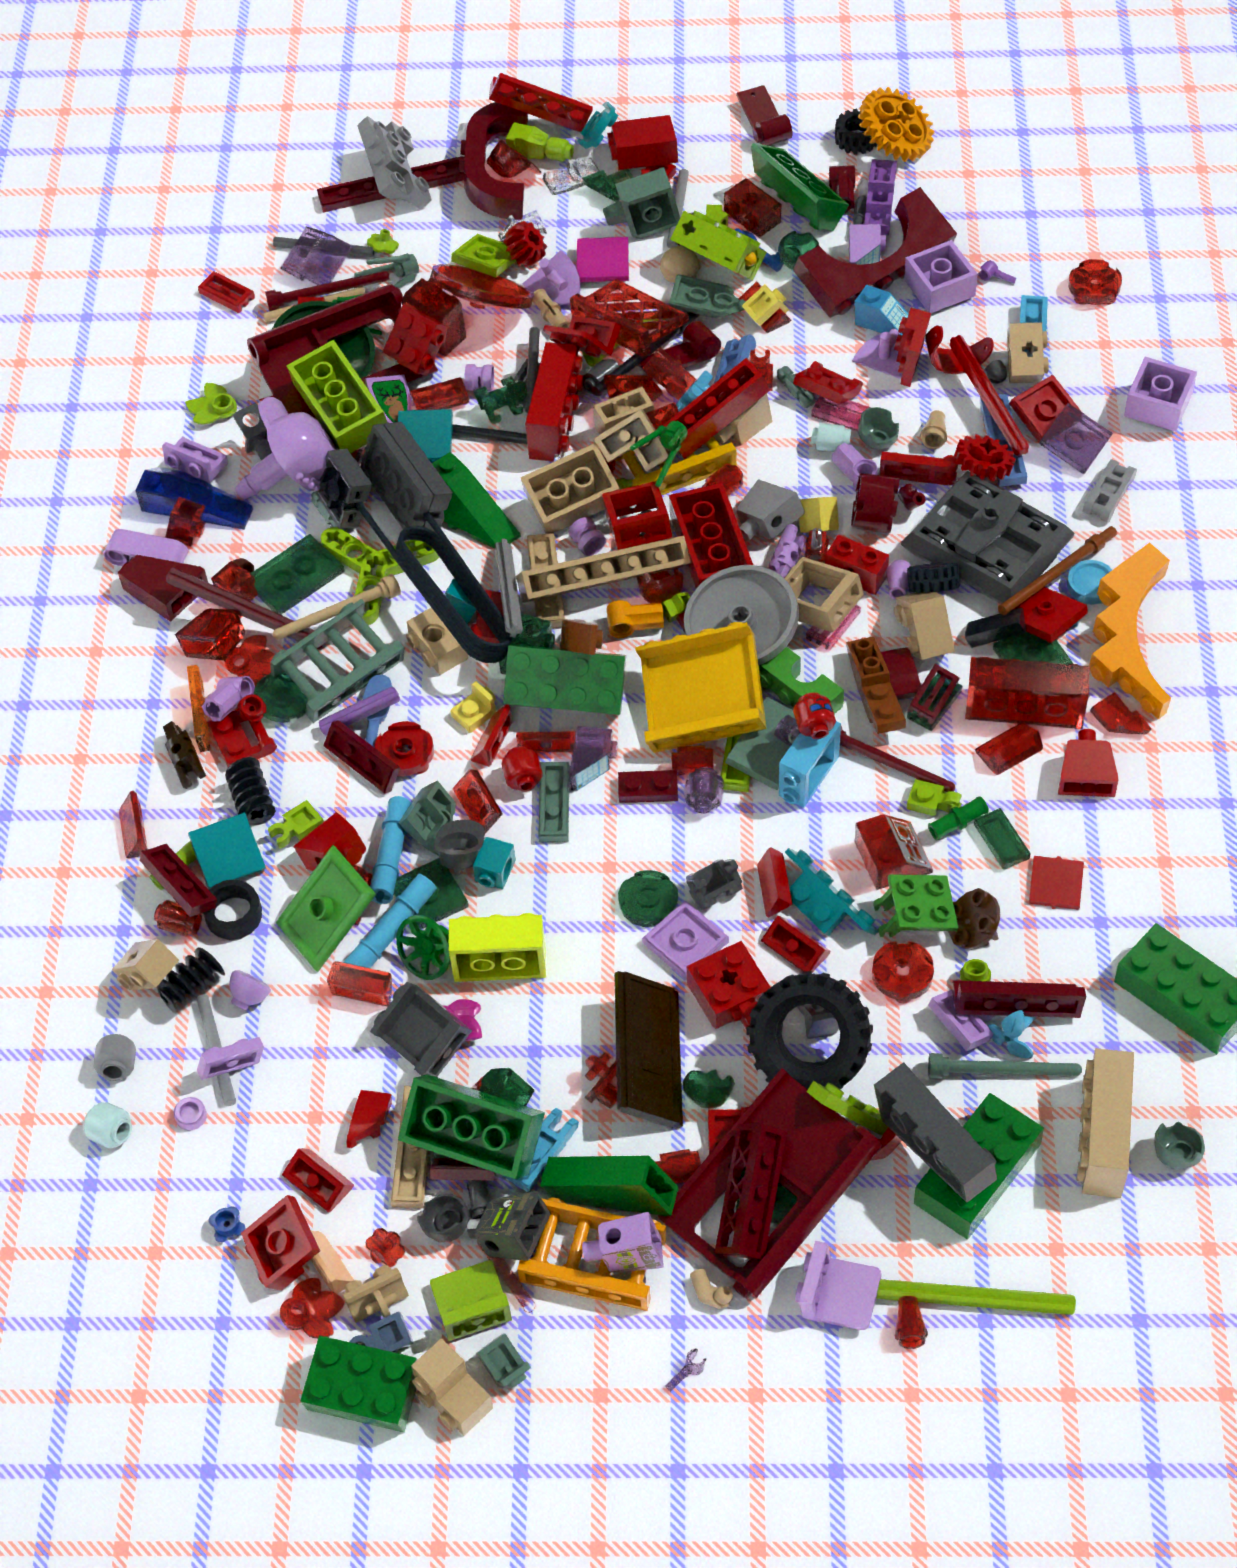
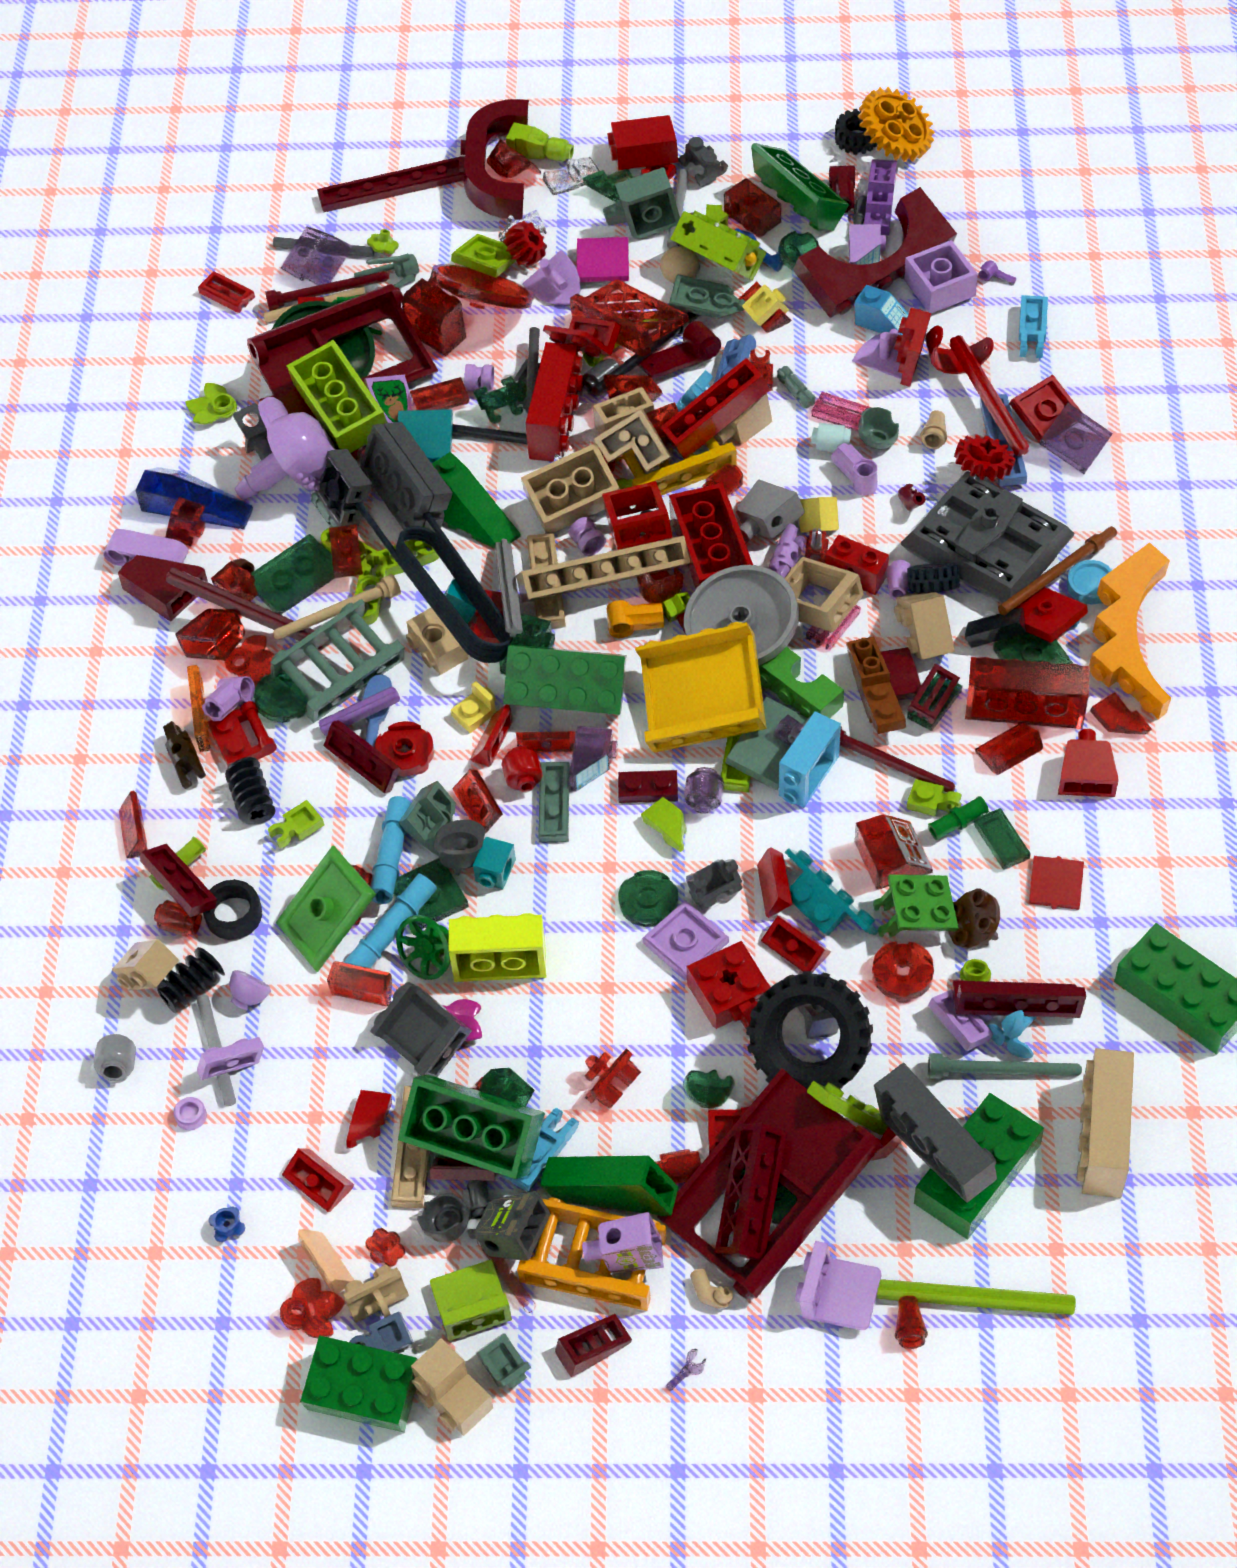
light aqua head [84,1102,132,1148] -> none
lavender bracket [162,437,228,483] -> none
teal tile [188,812,266,890] -> none
red plate [238,694,267,722] -> none
red plate [241,1195,320,1291] -> none
red torso [293,812,366,871] -> none
light grey bracket [357,116,432,210] -> none
red plate [382,304,449,376] -> none
red fence [489,73,593,133] -> none
tan pin [531,289,570,328] -> none
dark orange slope [560,619,603,655] -> none
teal plate [577,101,619,149] -> none
dark brown piece [614,971,683,1128] -> none
green plant [630,421,688,487] -> none
clear red hips [642,347,696,400] -> none
clear red brick [671,745,714,776] -> none
dark red door [736,85,793,145] -> none
red plate [793,361,863,404] -> none
red head [793,692,836,739] -> none
dark red brick [851,473,900,533] -> none
red plate [879,451,958,485] -> none
dark grey hinge [984,360,1007,384] -> none
tan brick [1007,322,1049,383] -> none
clear red plate [1068,259,1122,305] -> none
light grey plate [1082,459,1137,523] -> none
lavender brick [1124,356,1197,432] -> none
sand green hair [1154,1121,1205,1169] -> none
none -> clear red plate [329,524,363,578]
none -> dark red slope [555,1313,632,1377]
none -> lime slope [641,797,687,852]
none -> dark grey piece [678,137,728,186]

